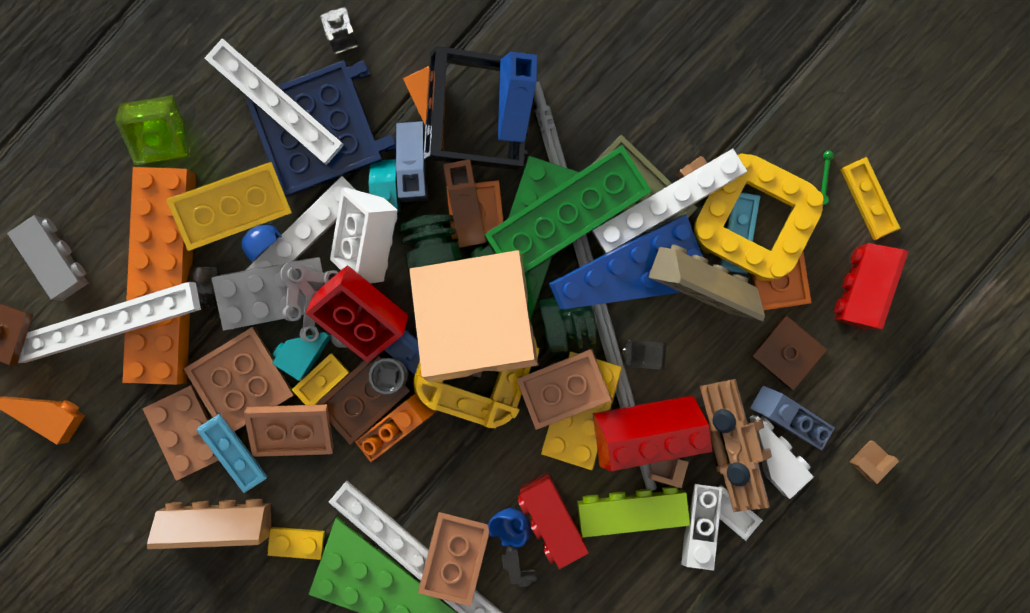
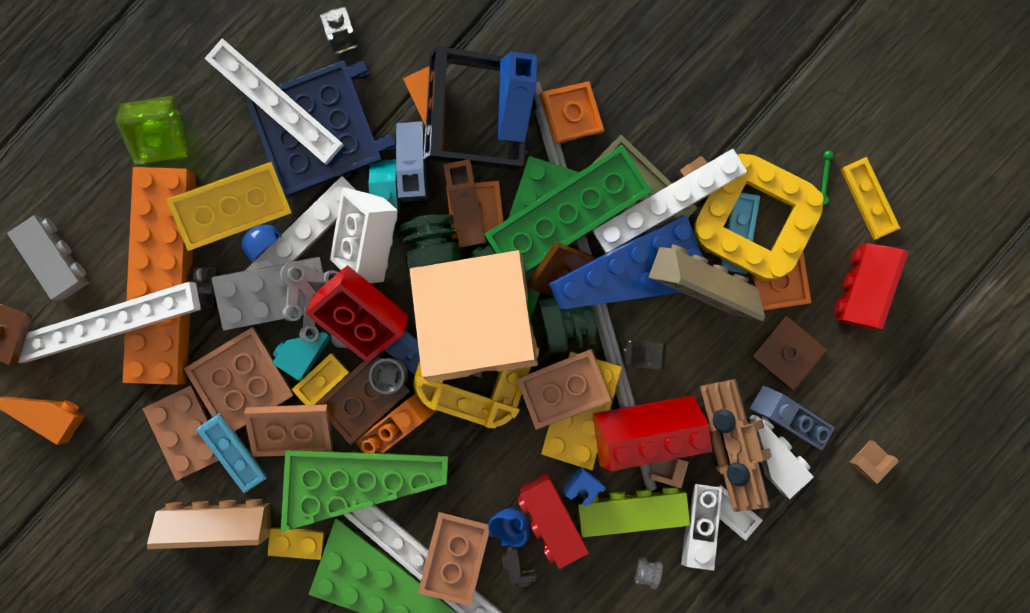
none -> bright green wing [281,450,448,533]
none -> reddish brown plate [527,242,598,297]
none -> orange tile [539,81,605,145]
none -> blue hinge [563,467,606,506]
none -> clear wheel [634,557,663,589]

